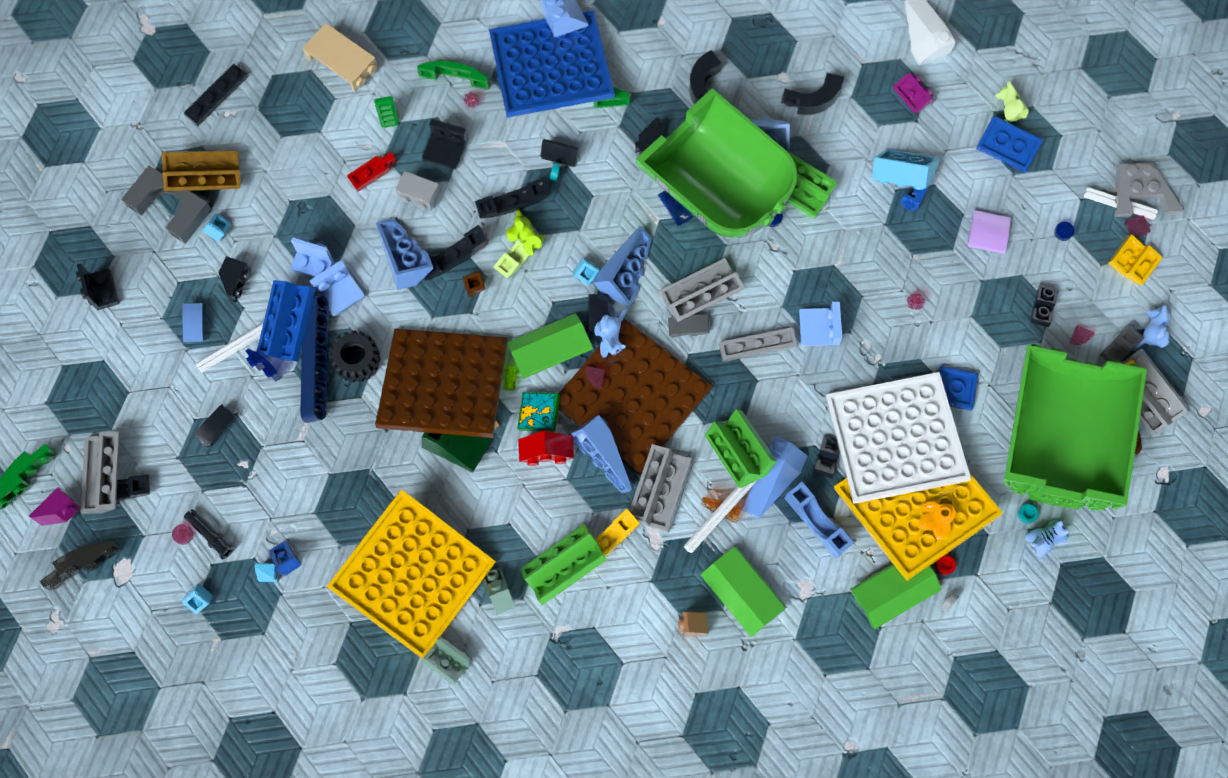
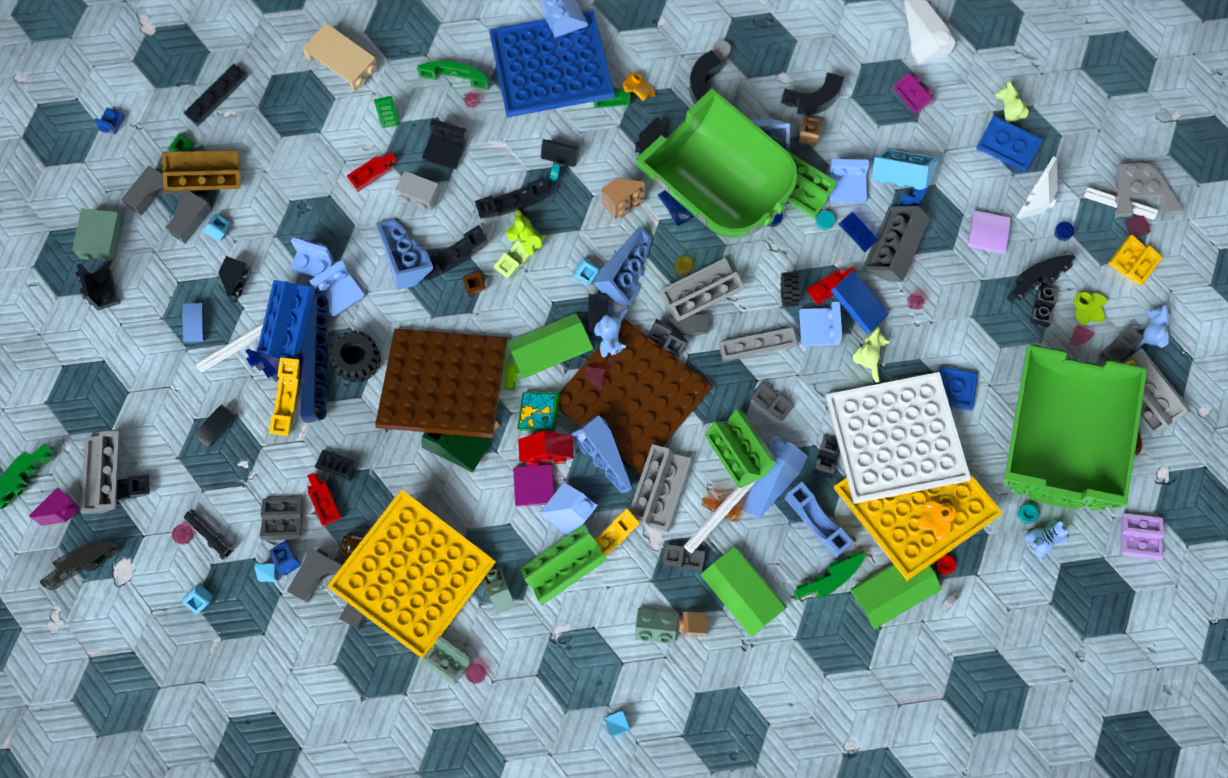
none -> sand green brick [72,209,124,262]
none -> blue bracket [94,107,125,135]
none -> green slope [167,133,194,152]
none -> dark grey slope [260,497,302,540]
none -> yellow slope [269,358,300,436]
none -> dark grey arch [287,549,367,630]
none -> red hinge [307,472,342,527]
none -> black slope [315,450,358,482]
none -> dark brown head [342,532,366,557]
none -> clear pink tile [465,663,486,684]
none -> magenta tile [513,465,554,507]
none -> light blue slope [540,483,597,535]
none -> medium nougat slope [602,178,645,220]
none -> medium azure slope [604,710,630,738]
none -> light orange plate [623,72,655,101]
none -> sand green bracket [635,608,678,644]
none -> black slope [647,319,688,357]
none -> dark grey slope [662,544,707,572]
none -> clear yellow tile [674,256,693,276]
none -> light grey tile [712,40,731,59]
none -> dark grey slope [749,382,794,421]
none -> black tyre [780,272,800,307]
none -> green slope [793,552,866,601]
none -> medium nougat slope [798,115,822,146]
none -> red hinge [806,267,857,306]
none -> teal tile [816,211,835,230]
none -> light blue bracket [829,159,869,203]
none -> blue tile [831,270,889,335]
none -> clear blue slope [838,212,878,252]
none -> yellowish green animal [853,326,890,383]
none -> dark grey slope [862,206,930,282]
none -> black slope [1007,255,1076,303]
none -> white wedge [1017,156,1058,219]
none -> lime plate [1073,292,1108,326]
none -> lavender slope [1121,513,1164,560]

